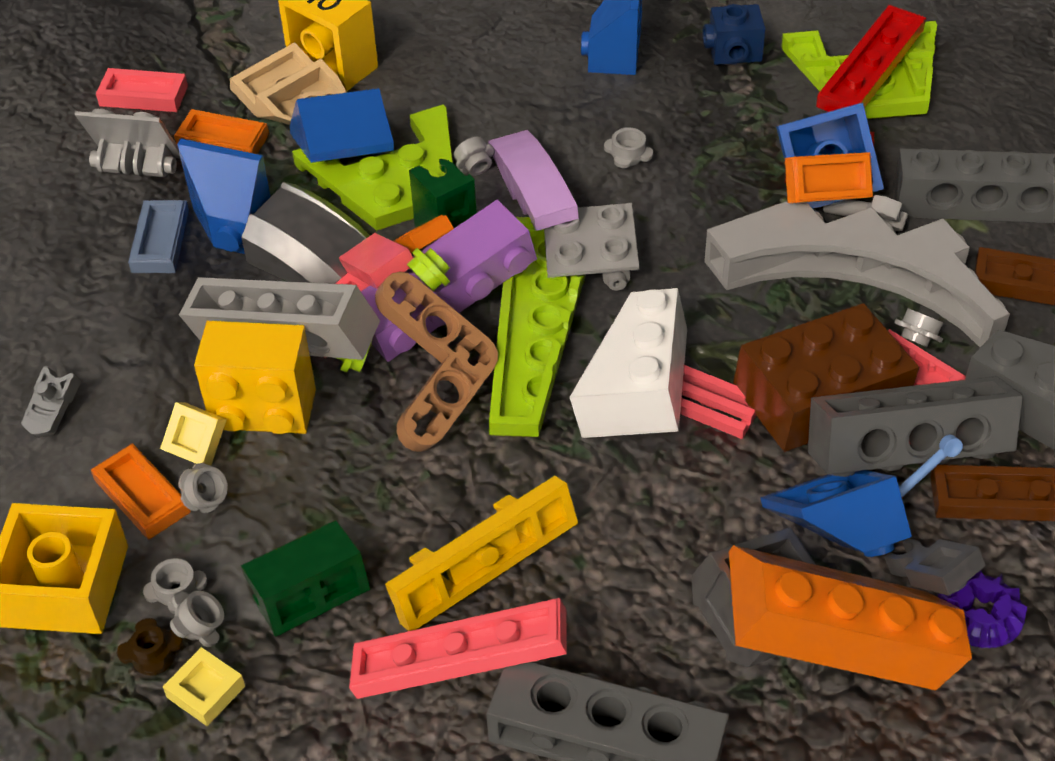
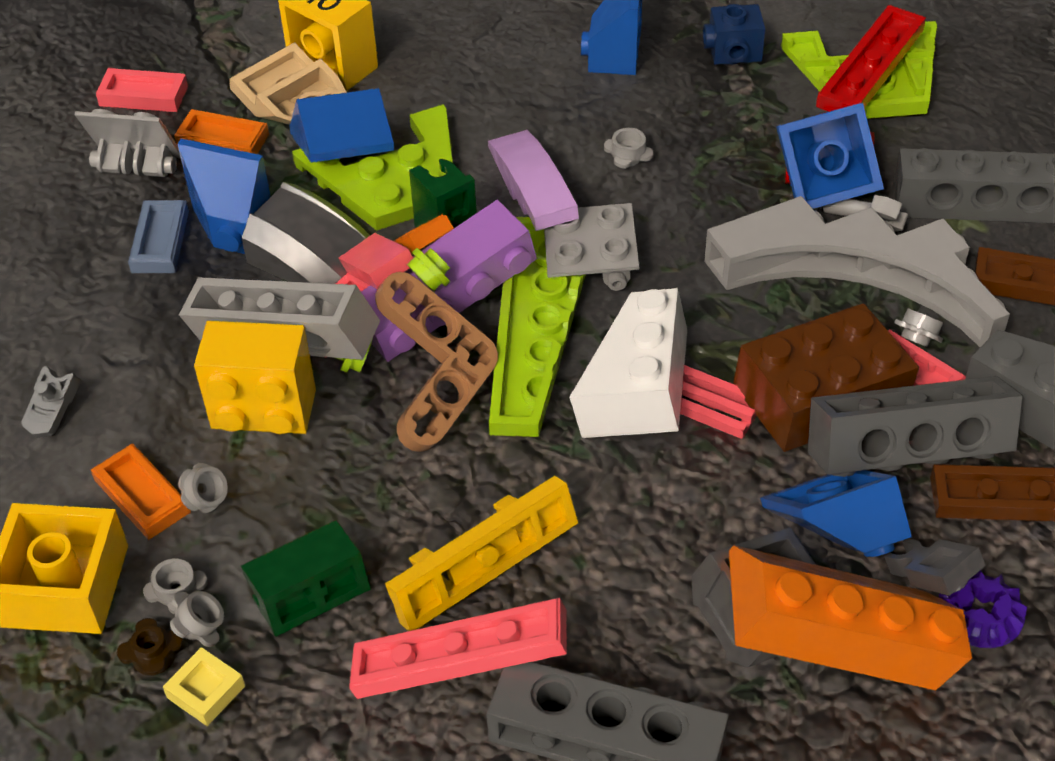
light yellow plate [160,402,227,466] -> none
light grey plate [454,137,494,176] -> none
orange tile [785,152,873,203] -> none
medium blue hinge [899,434,963,497] -> none

